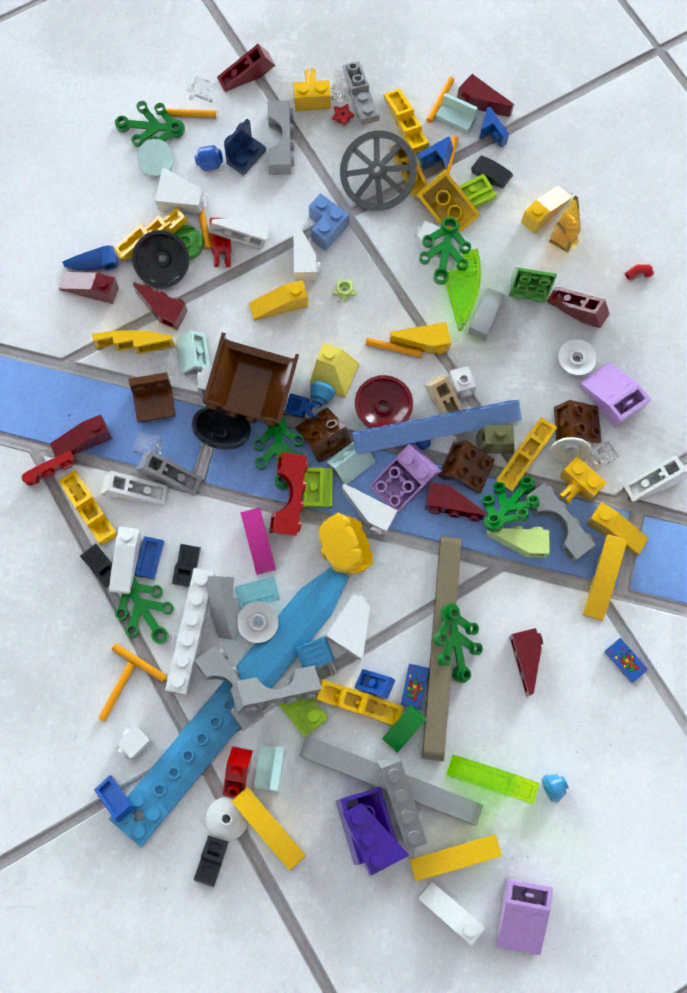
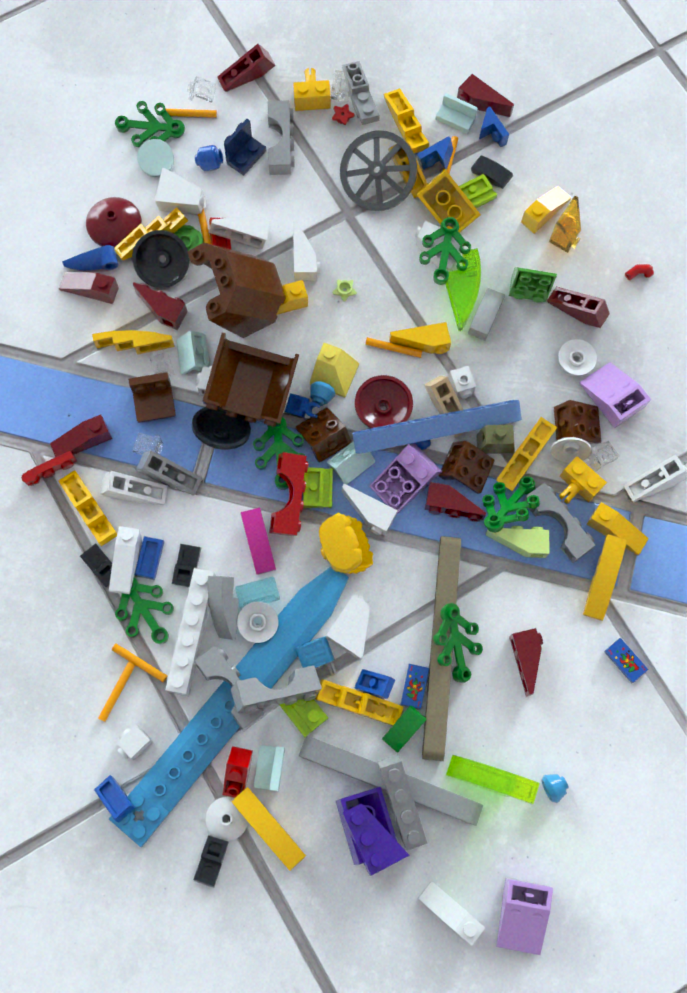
medium blue brick [309,193,349,251] -> none
yellow slope [409,834,503,881] -> none
light orange bar [426,77,455,123] -> none
none -> dark red dish [86,197,142,248]
none -> reddish brown windscreen [187,243,286,338]

